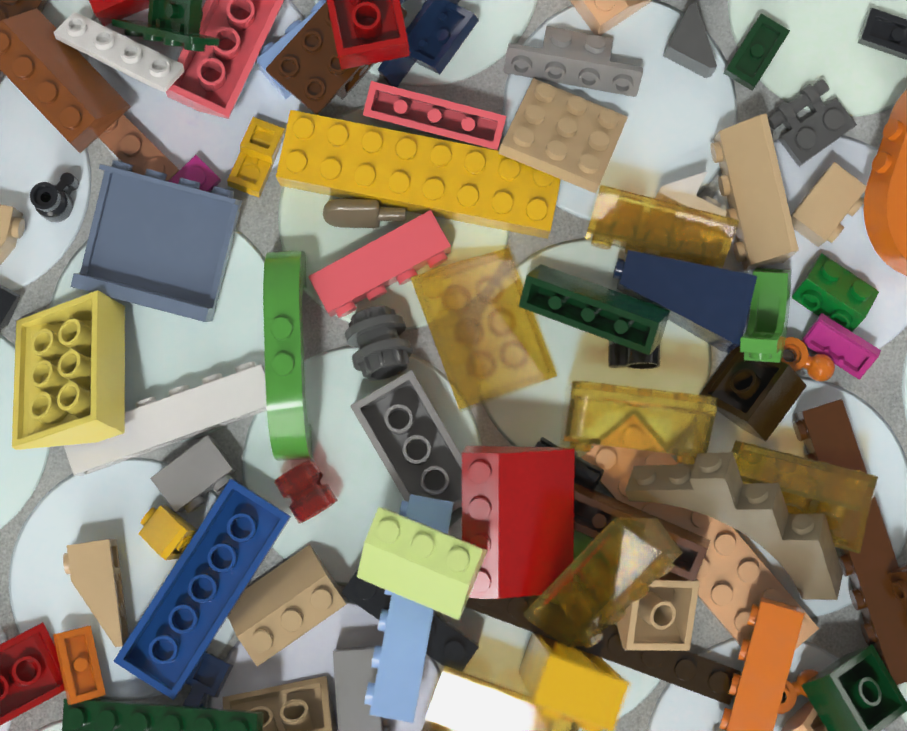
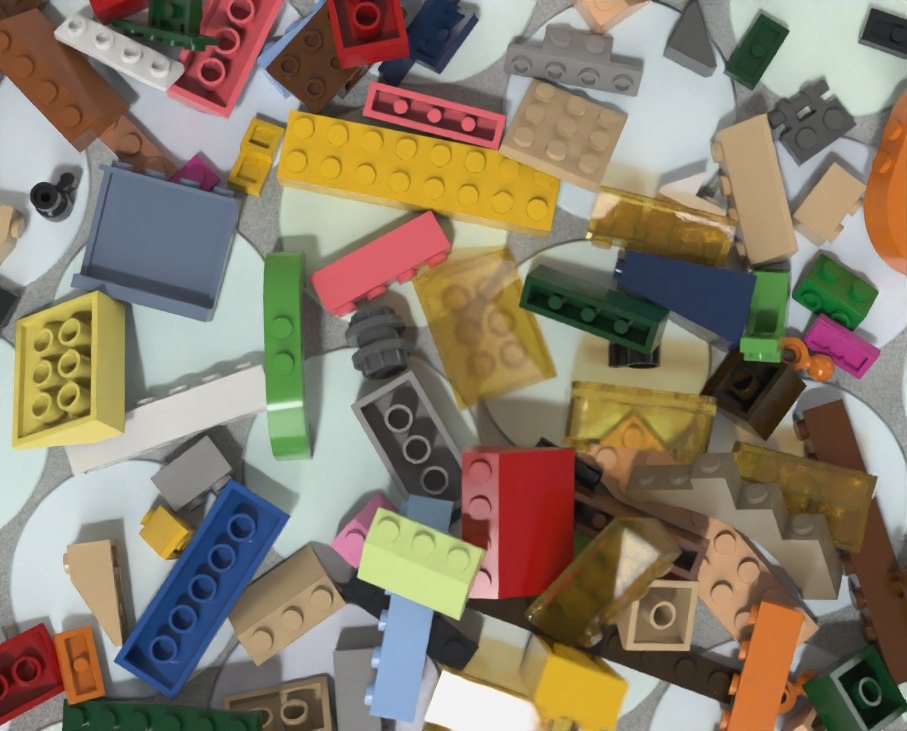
dark blue plate [182,651,234,707] -> none
clear red wheel [274,458,338,524] -> none
dark tan piece [323,199,406,228] -> none
none -> bright pink slope [330,493,400,569]

